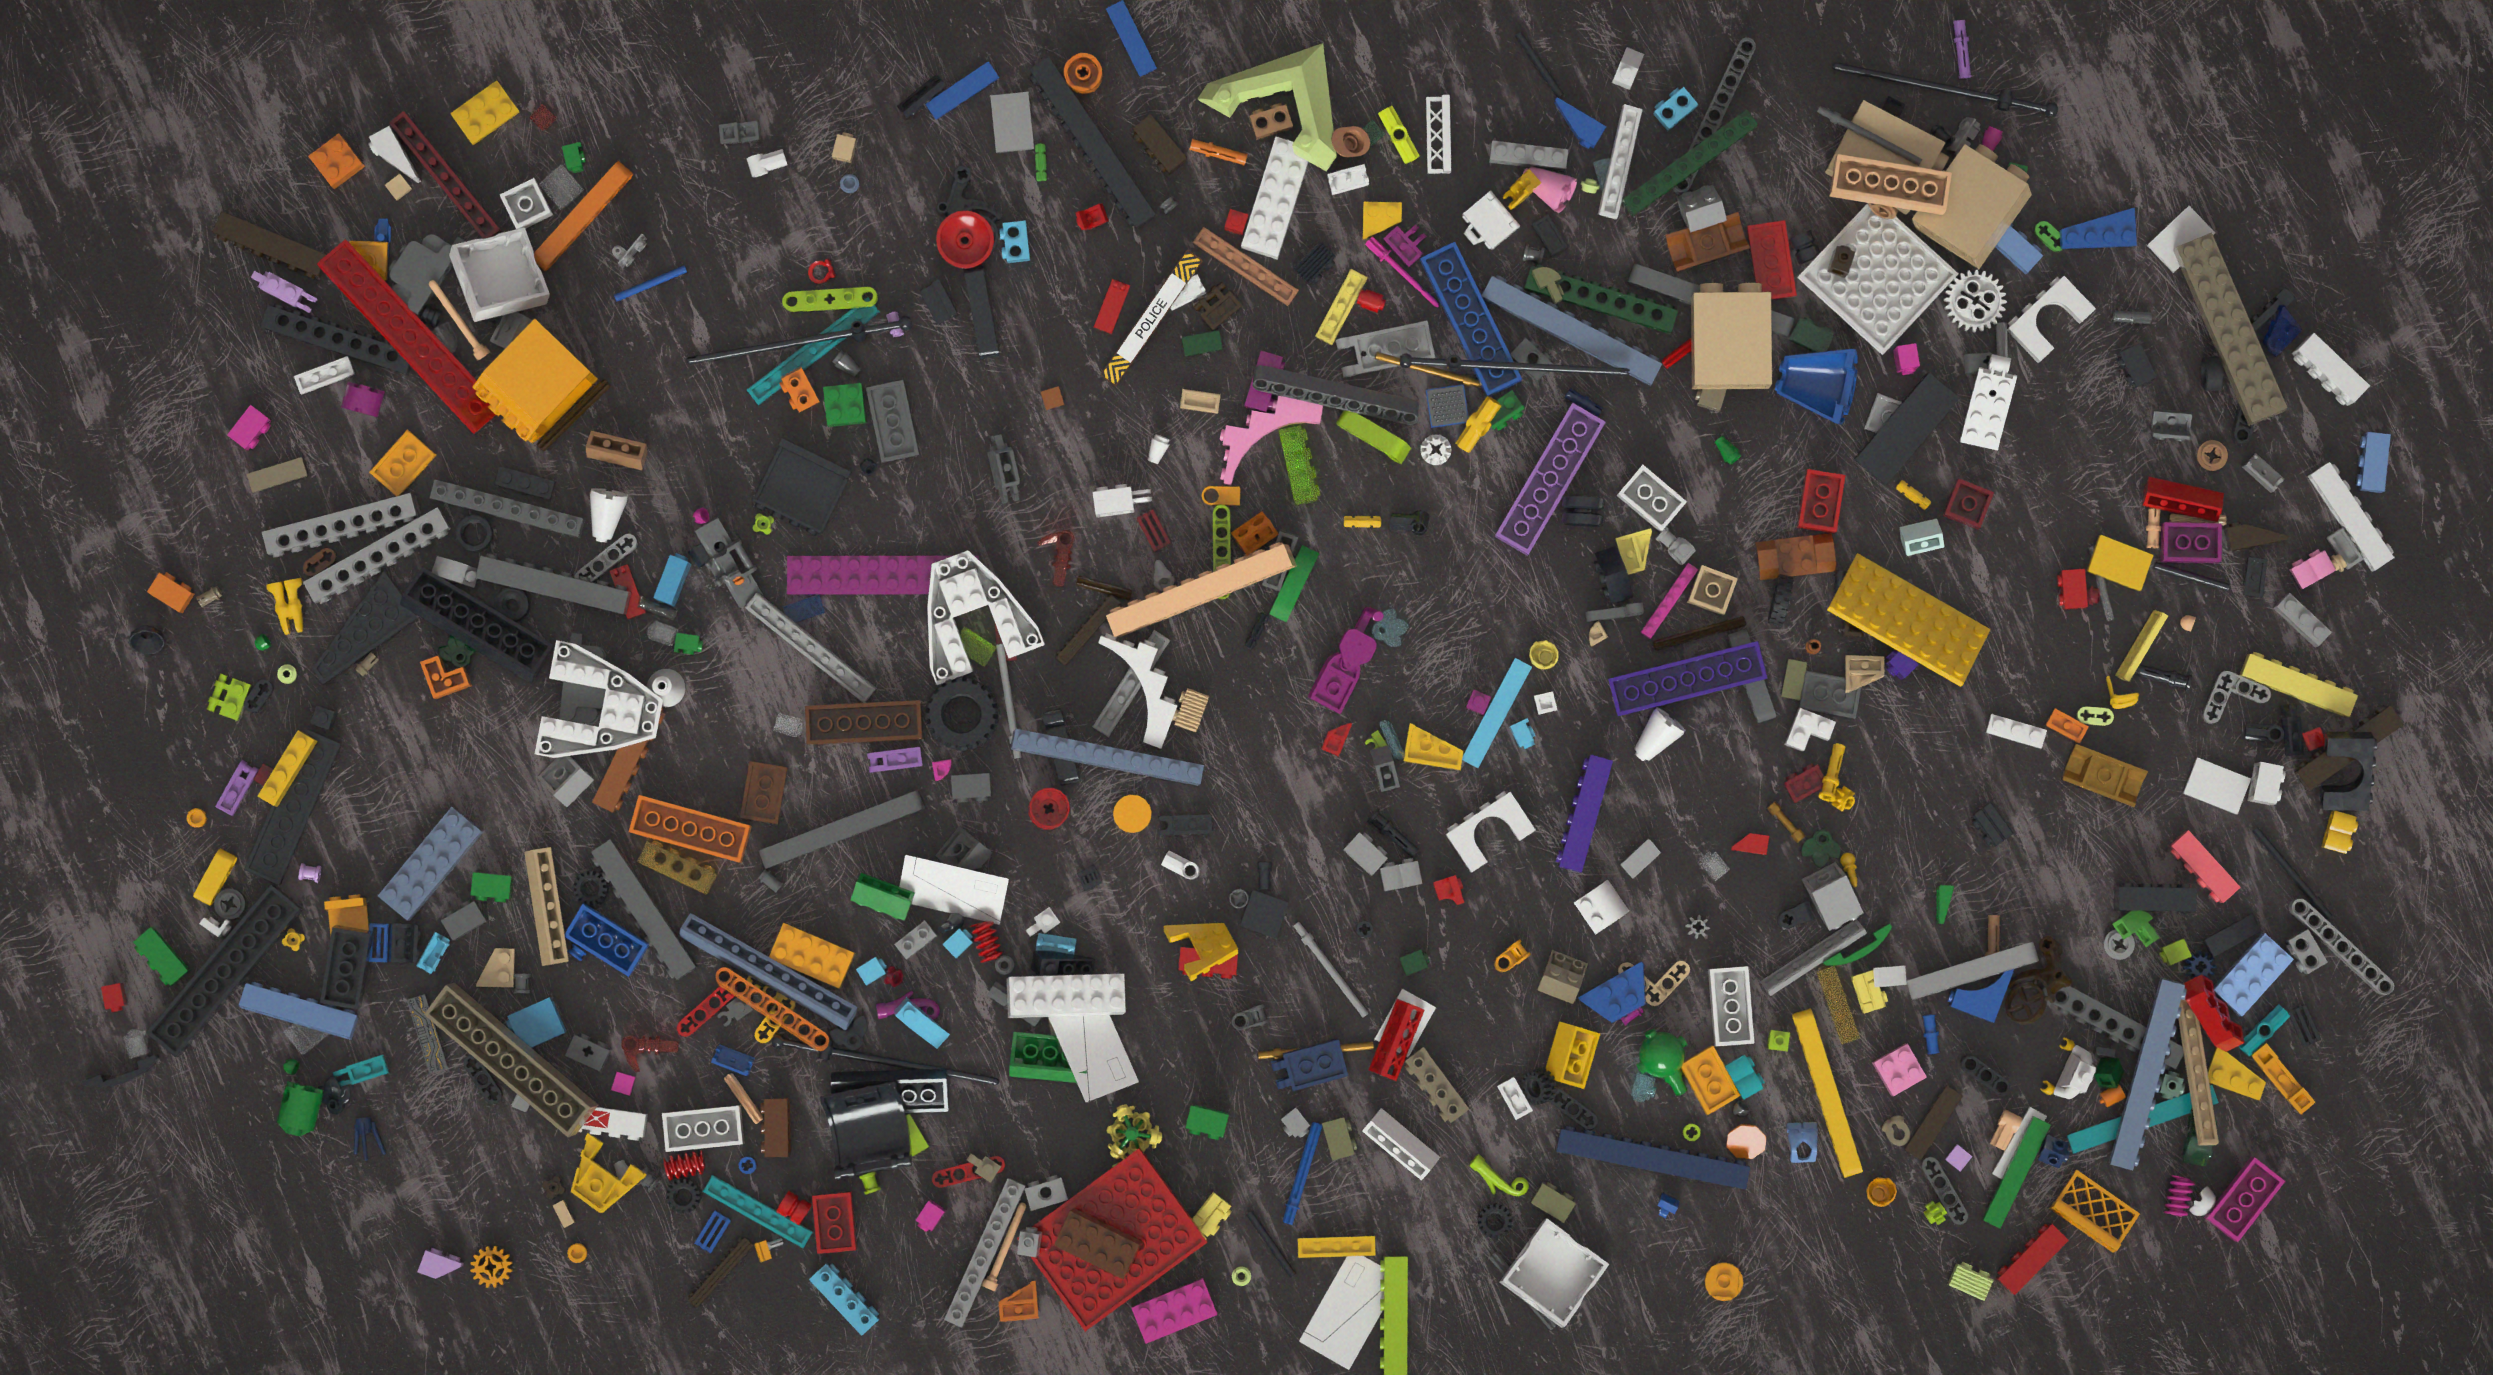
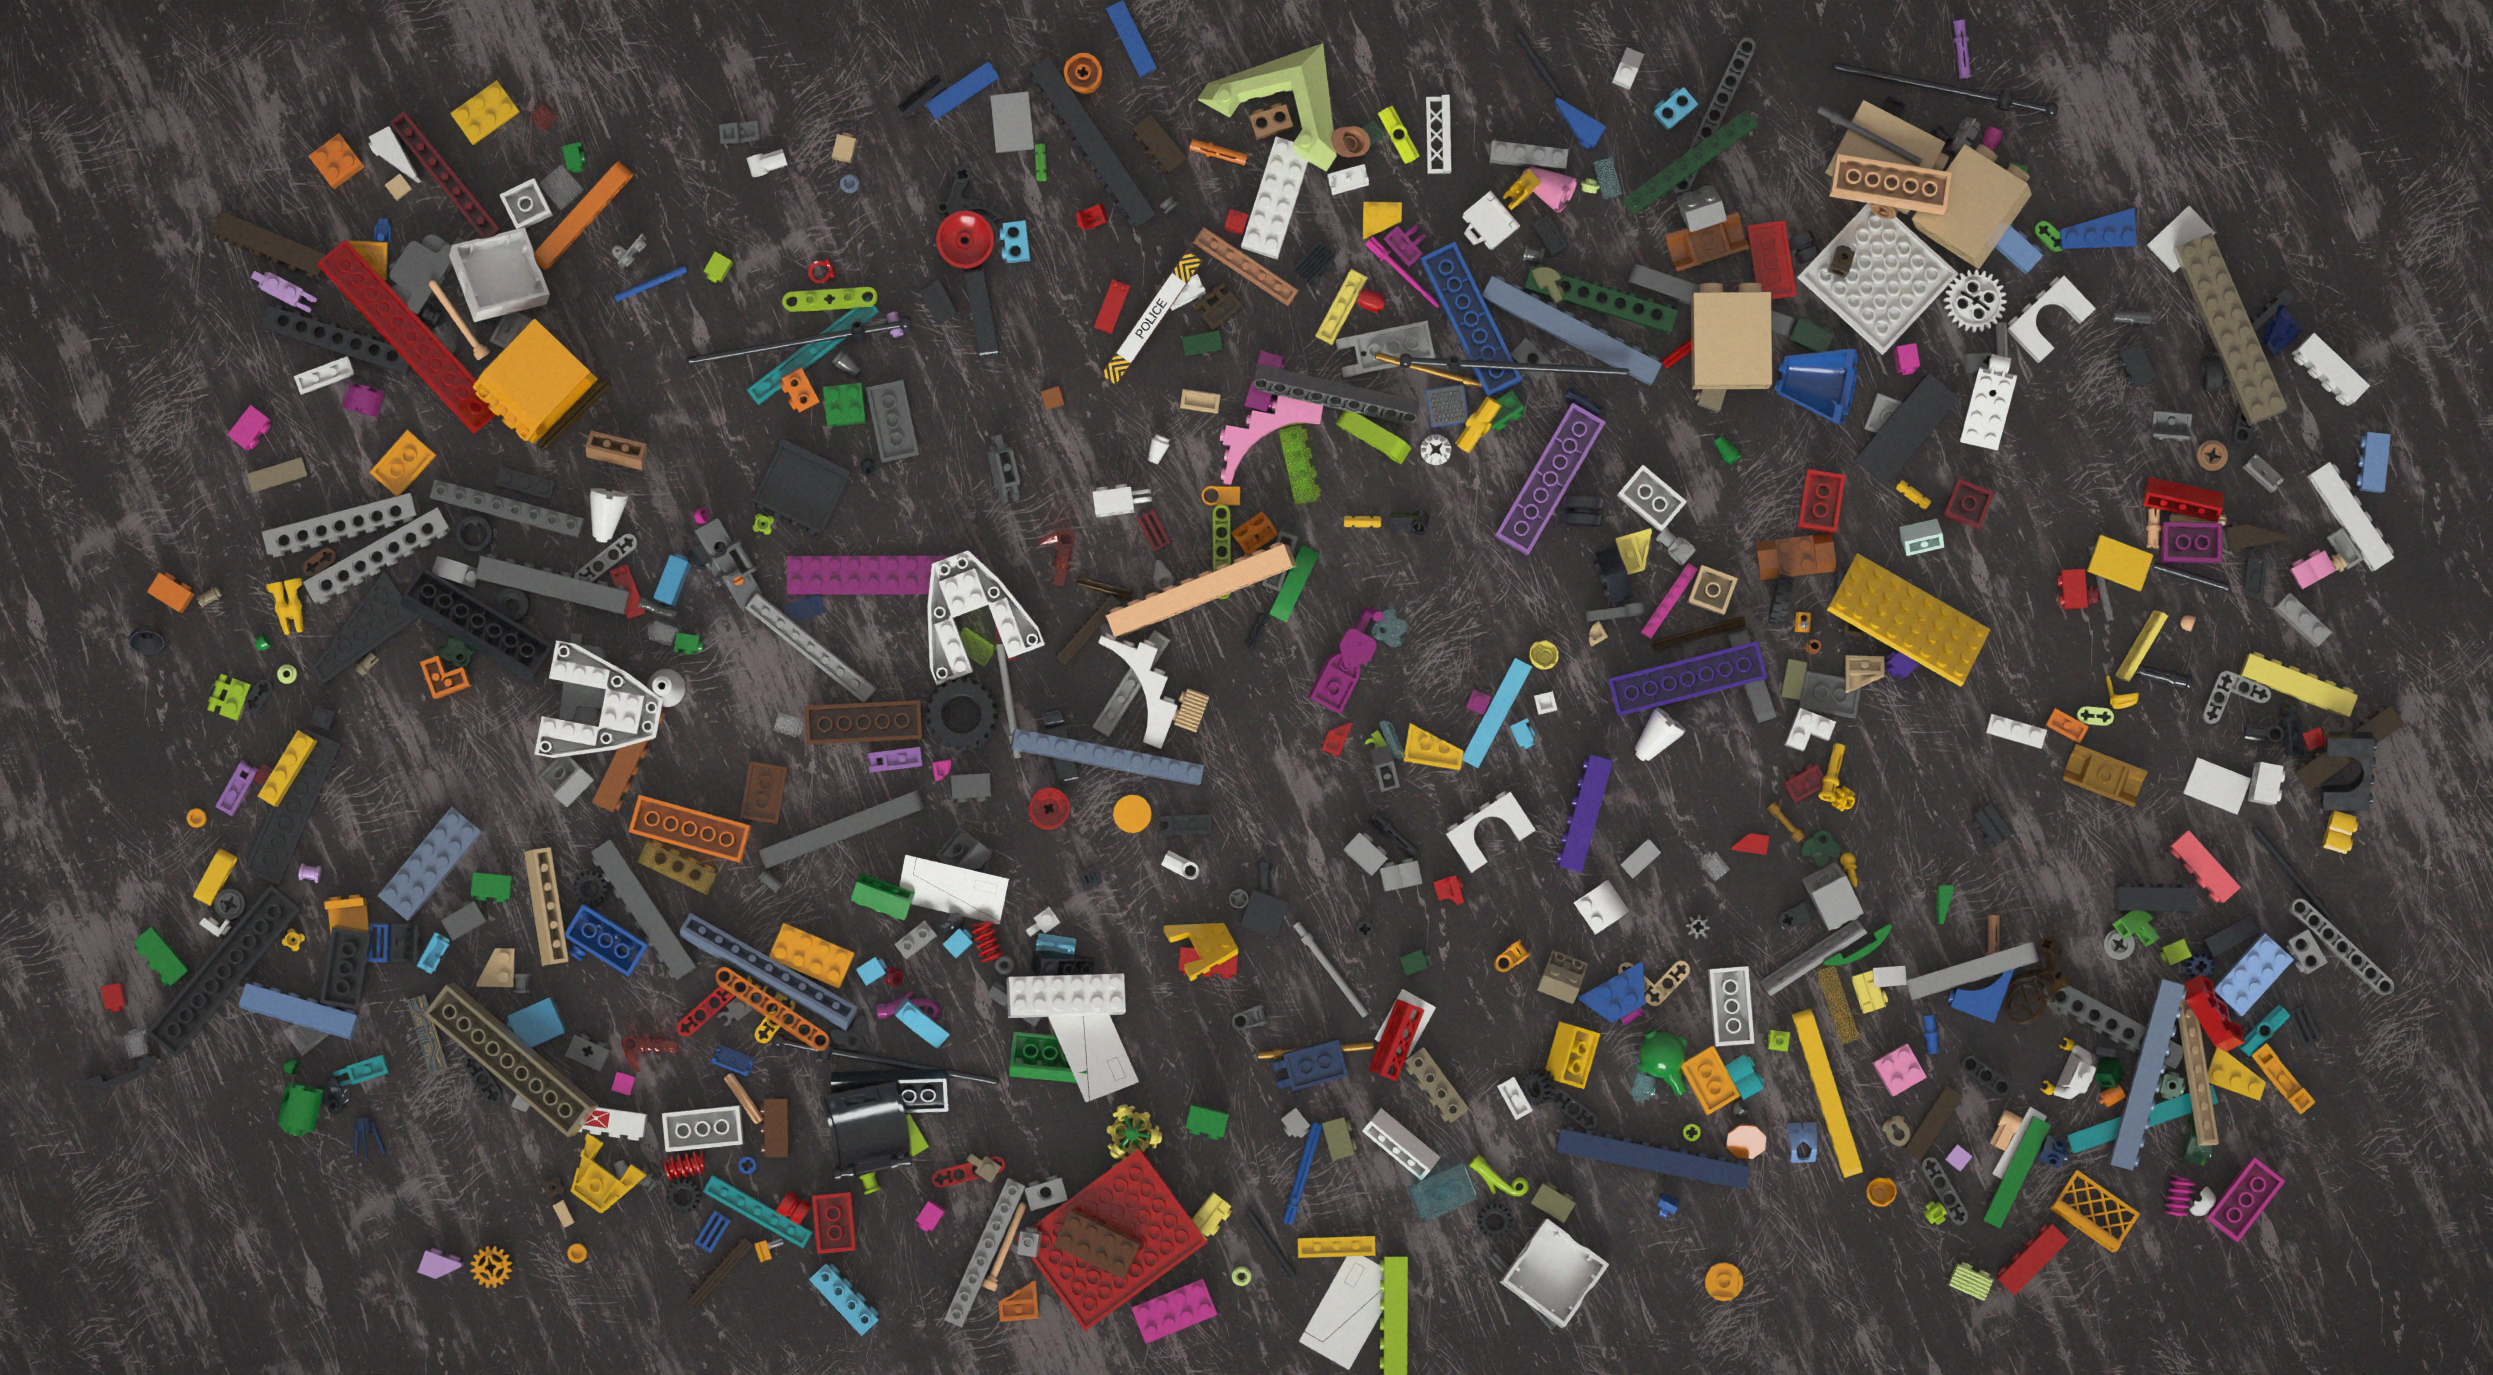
white plate [1598,104,1642,219] -> none
none -> lime brick [704,252,733,283]
none -> clear light blue slope [1407,1163,1478,1222]
none -> light orange piece [1795,612,1811,633]

